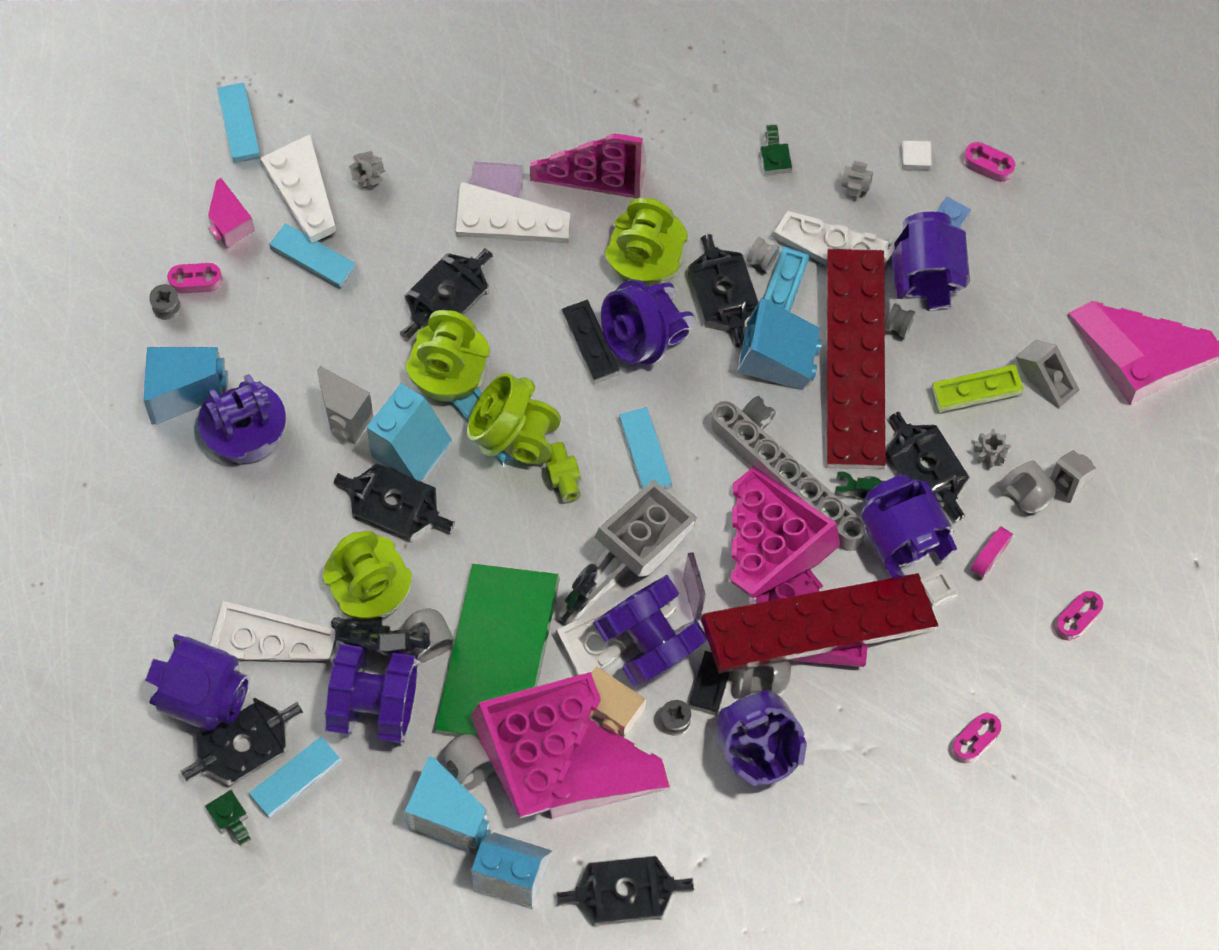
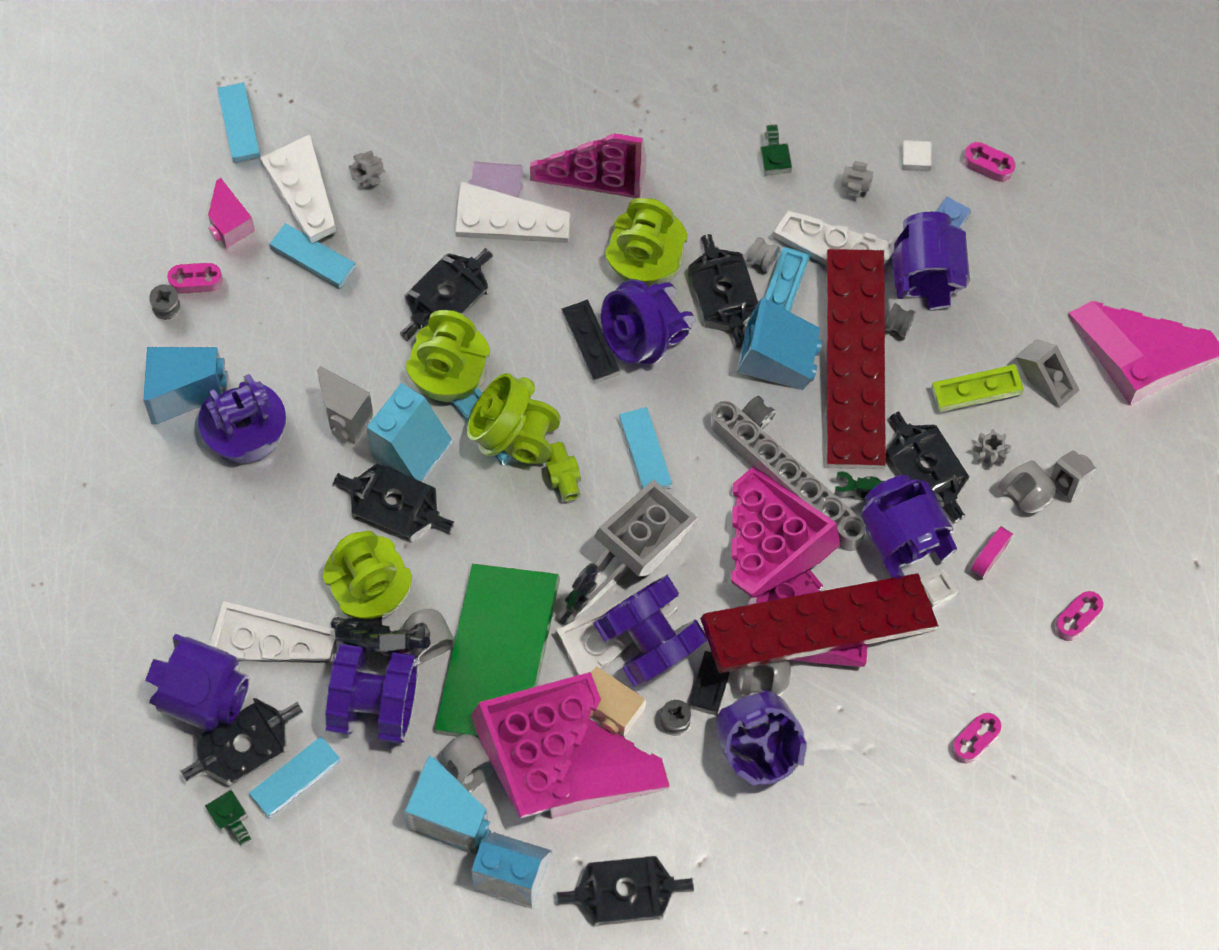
clear purple piece [683,552,706,621] -> none

